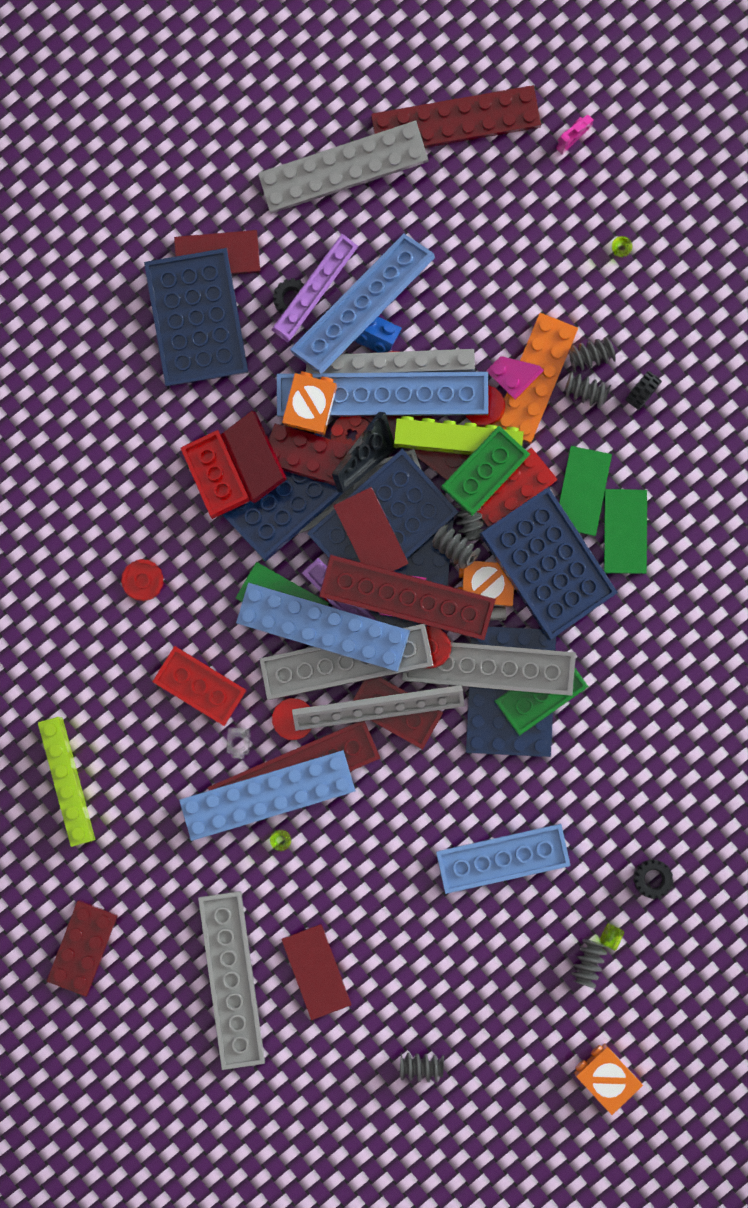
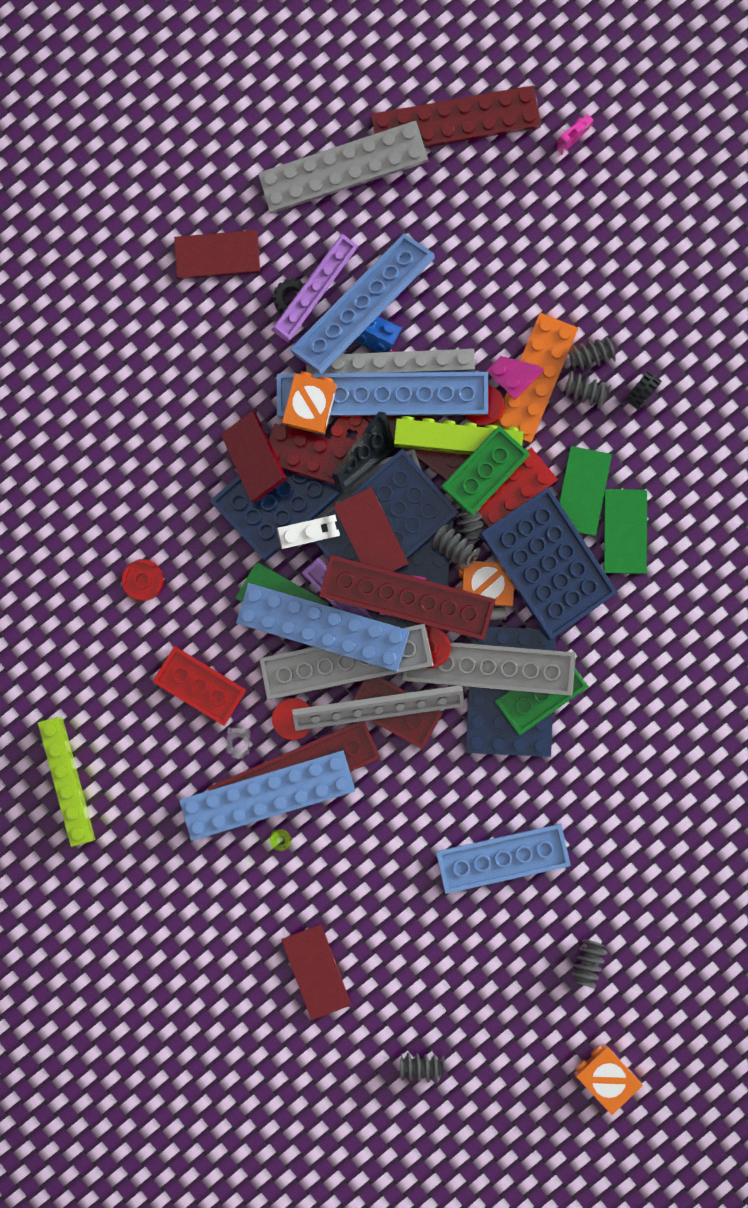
dark red plate [46,900,118,997] -> none
dark blue plate [144,248,249,387] -> none
red plate [180,430,250,519] -> none
light grey plate [198,891,265,1070] -> none
clear neon green slope [599,923,625,951] -> none
clear neon green plate [611,236,633,257] -> none
black tyre [633,859,674,899] -> none
none -> white plate [277,515,340,549]

